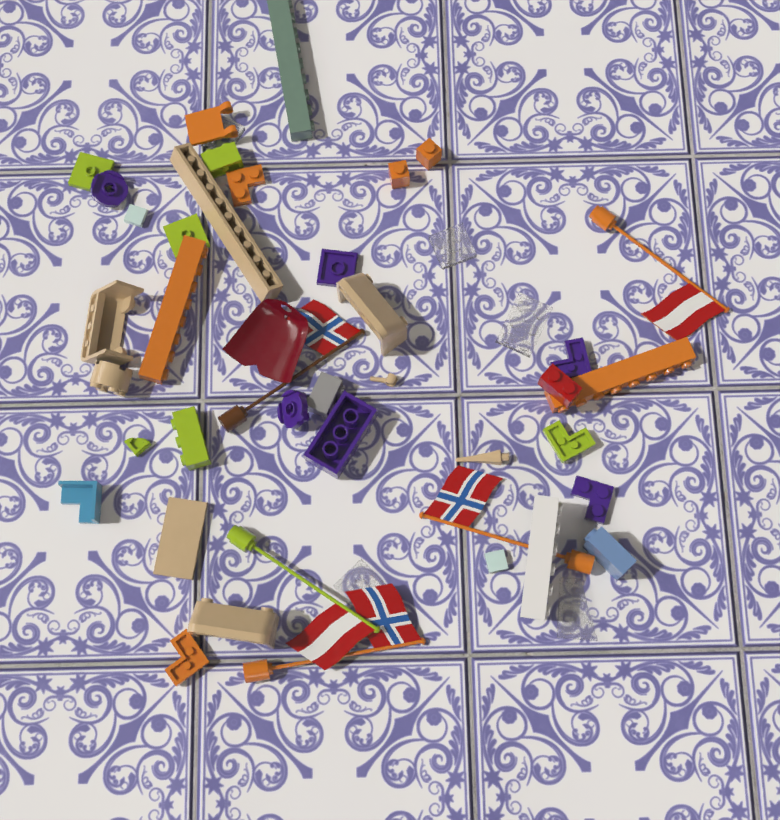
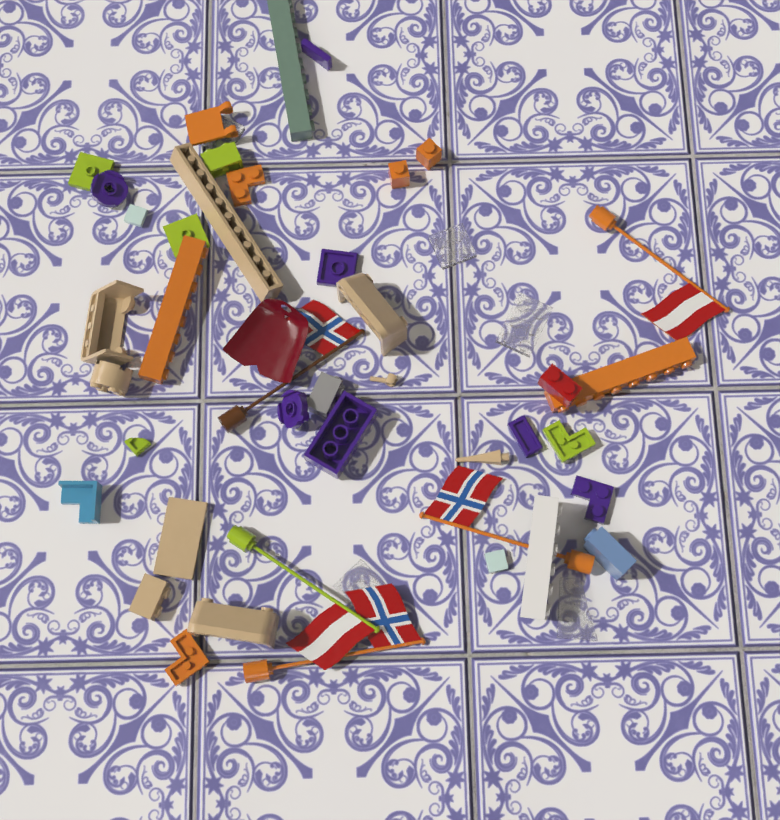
lime brick [170,406,211,471] -> none
dark purple plate [550,337,592,378] -> none
none -> tan brick [128,573,171,621]
none -> dark purple tile [301,38,332,71]
none -> dark purple tile [507,415,543,458]

